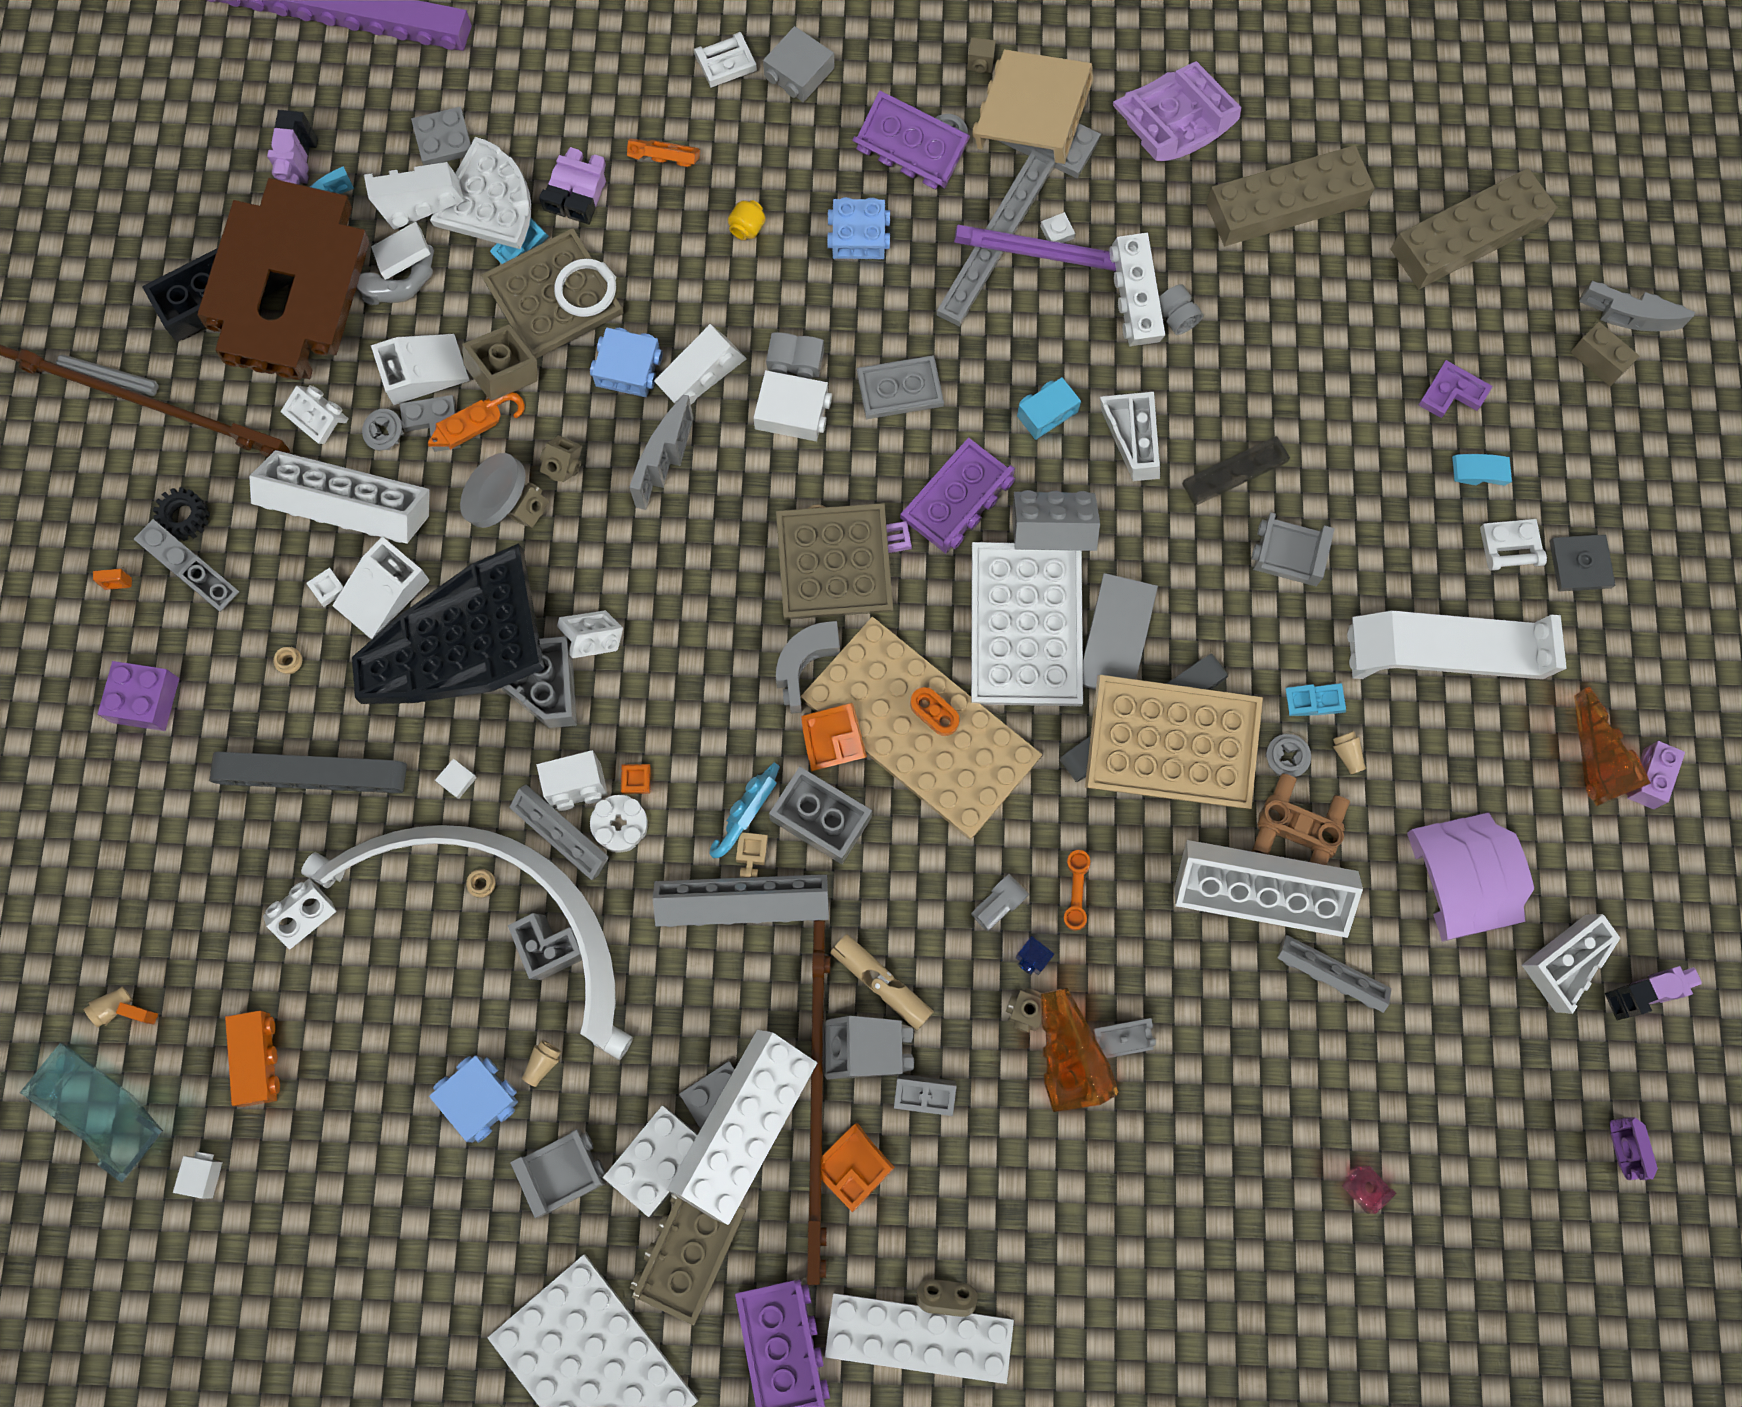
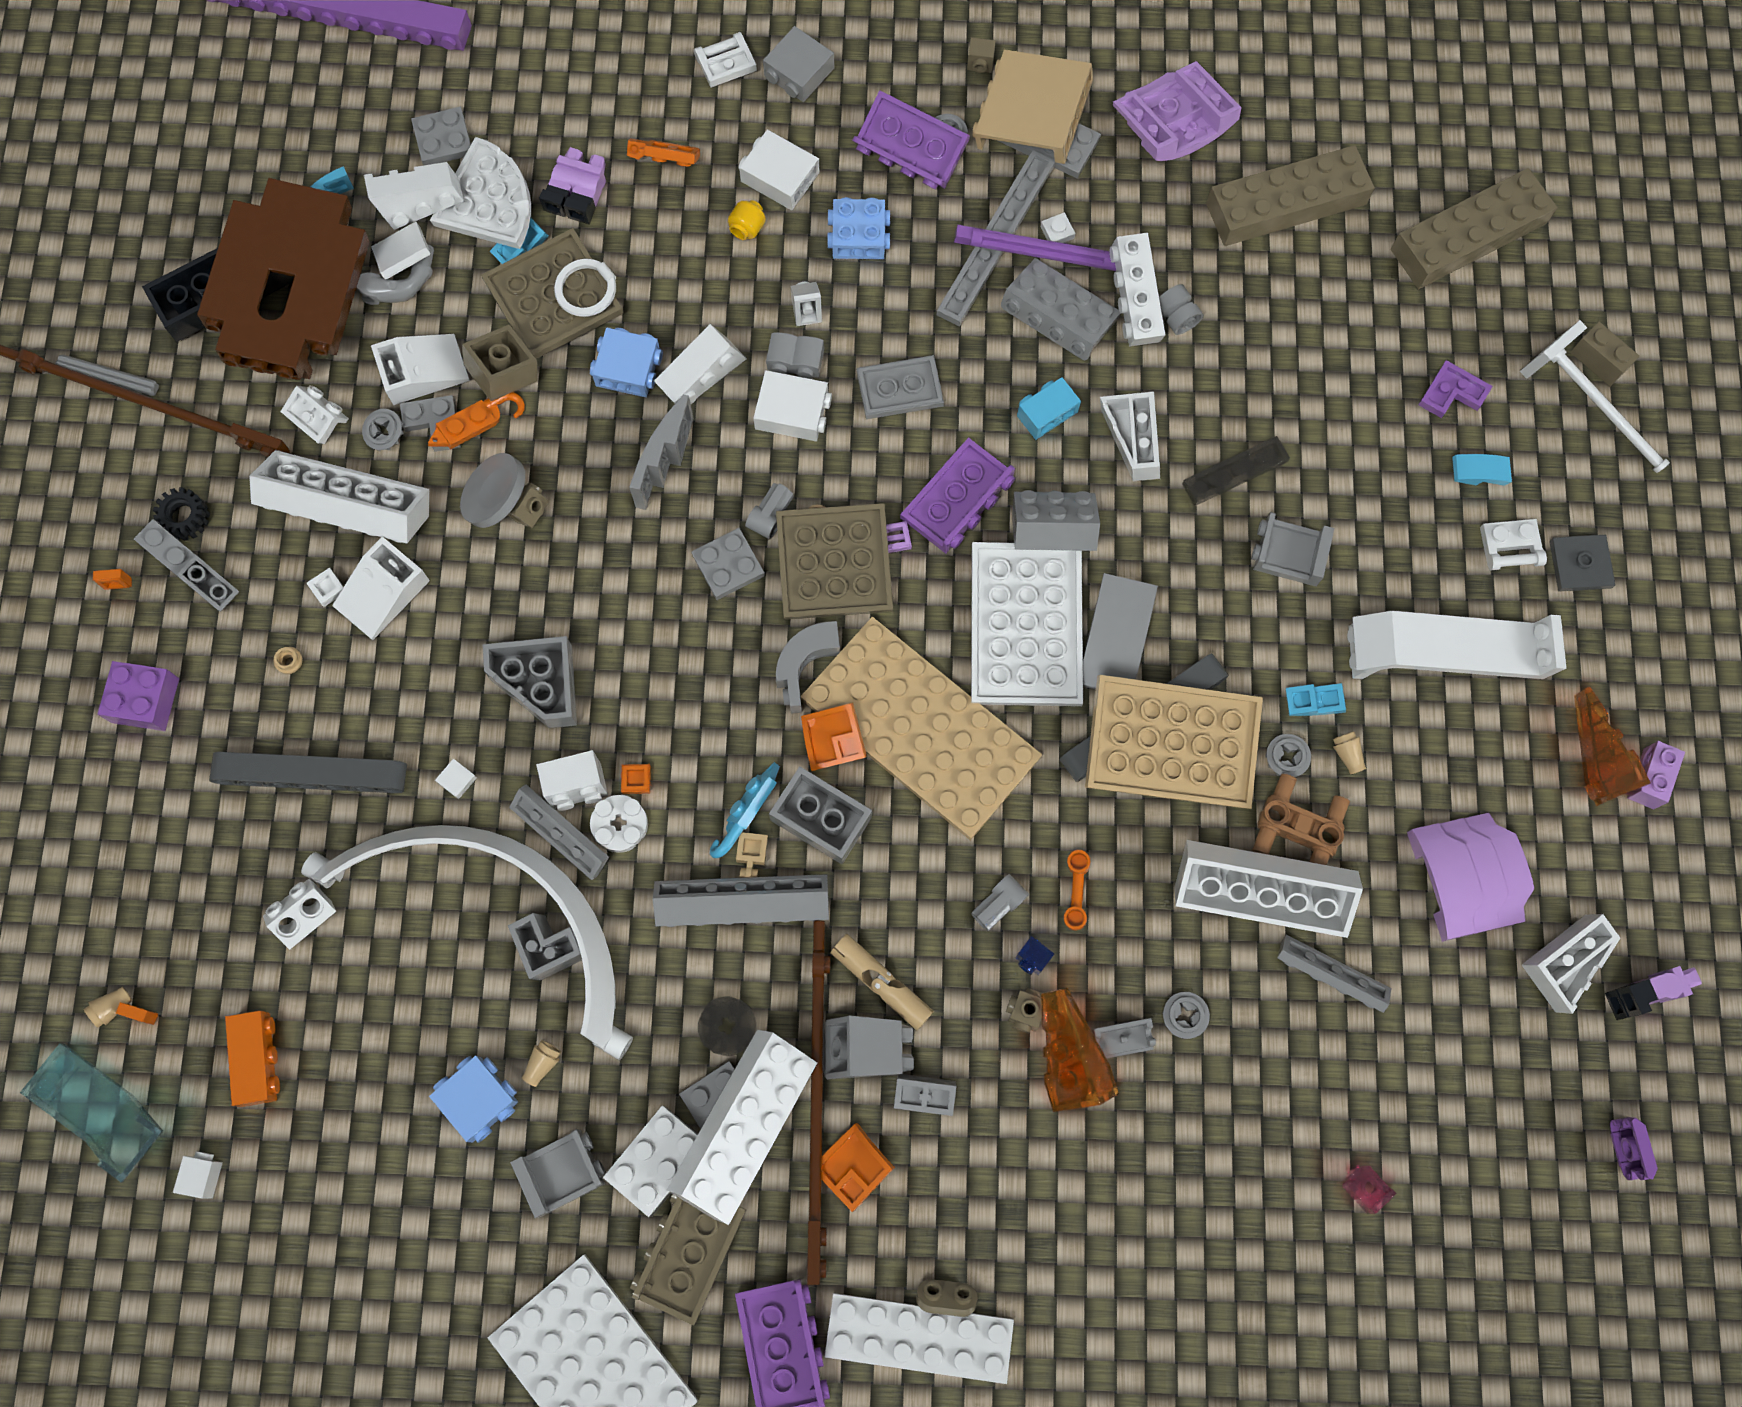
lavender hips [267,110,318,185] -> none
black piece [352,543,544,704] -> none
tan plate [466,869,496,898] -> none
dark tan brick [540,435,582,482] -> none
white bracket [557,610,623,658] -> none
orange plate [910,687,959,736] -> none
light grey slope [1579,281,1695,331] -> none
none -> light grey plate [691,528,765,600]
none -> clear smoke plate [698,996,757,1056]
none -> white brick [739,130,819,210]
none -> light grey piece [745,483,794,540]
none -> white slope [790,282,822,326]
none -> light grey bracket [1001,258,1121,360]
none -> light grey gear [1162,992,1210,1039]
none -> white tile [1520,320,1670,473]

